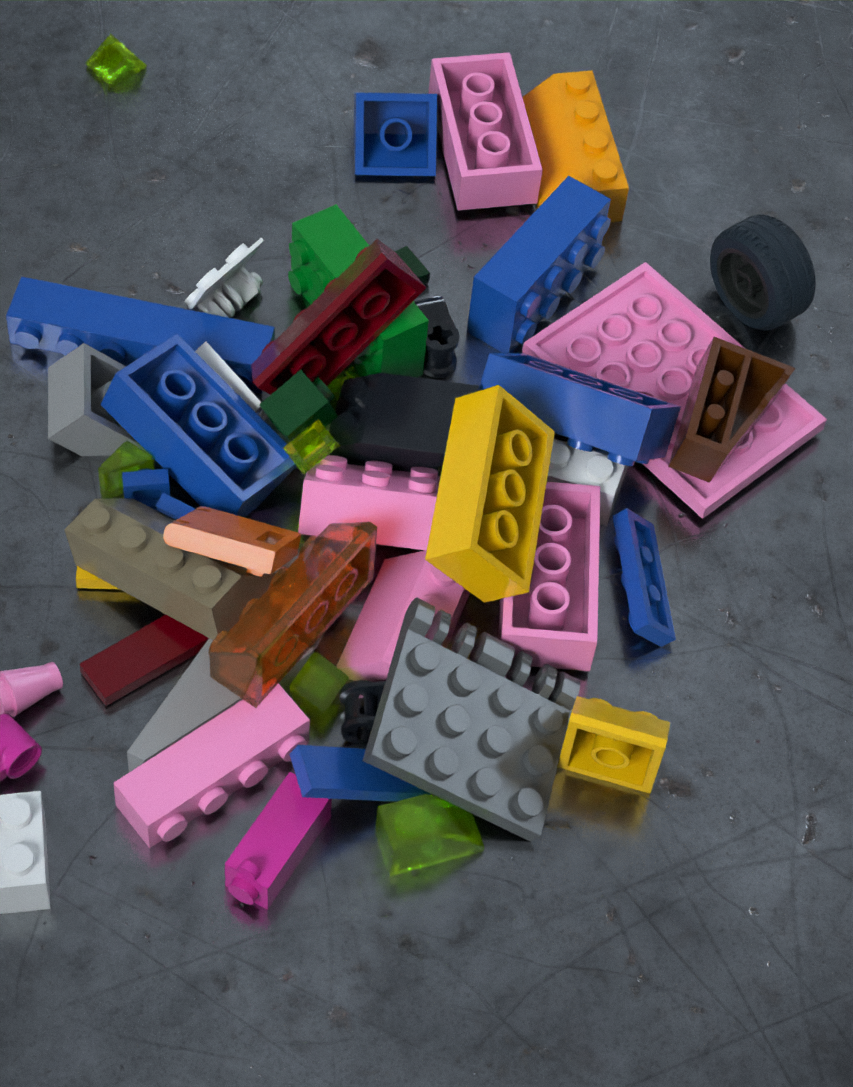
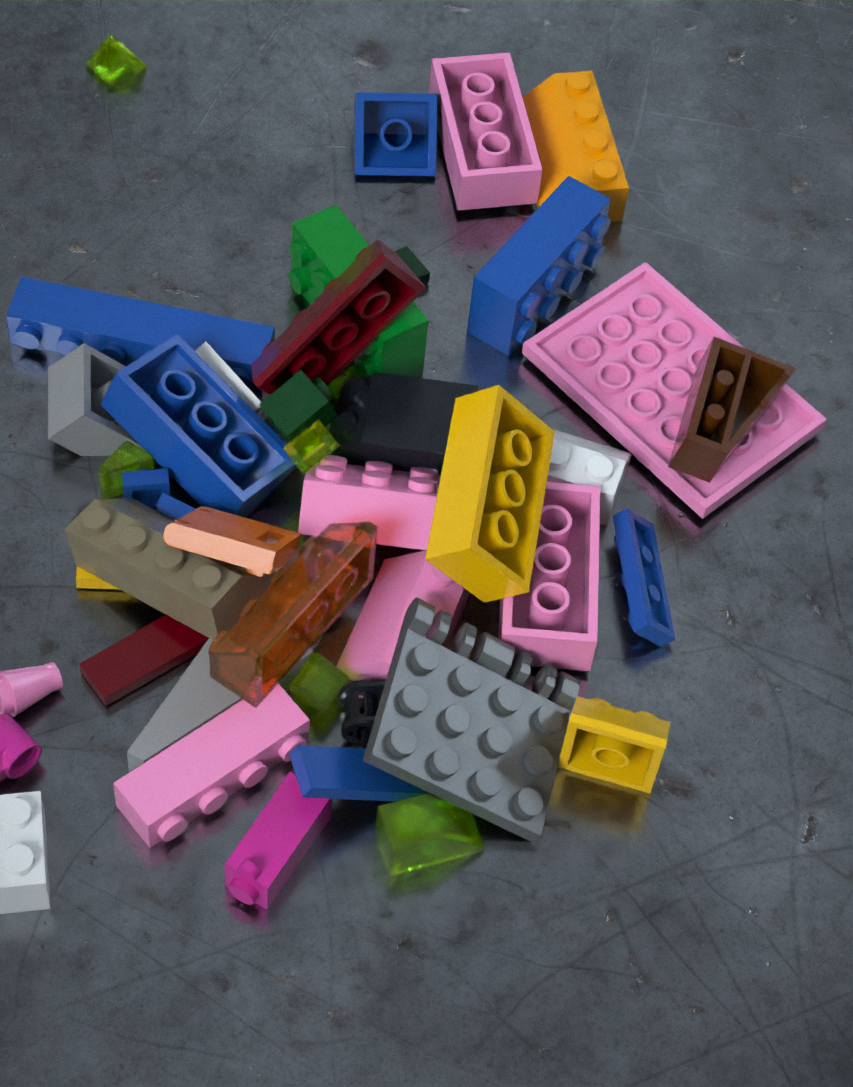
white hinge [184,238,264,318] -> none
black piece [414,295,460,378] -> none
blue brick [480,353,681,466] -> none
black wheel [710,214,816,331] -> none

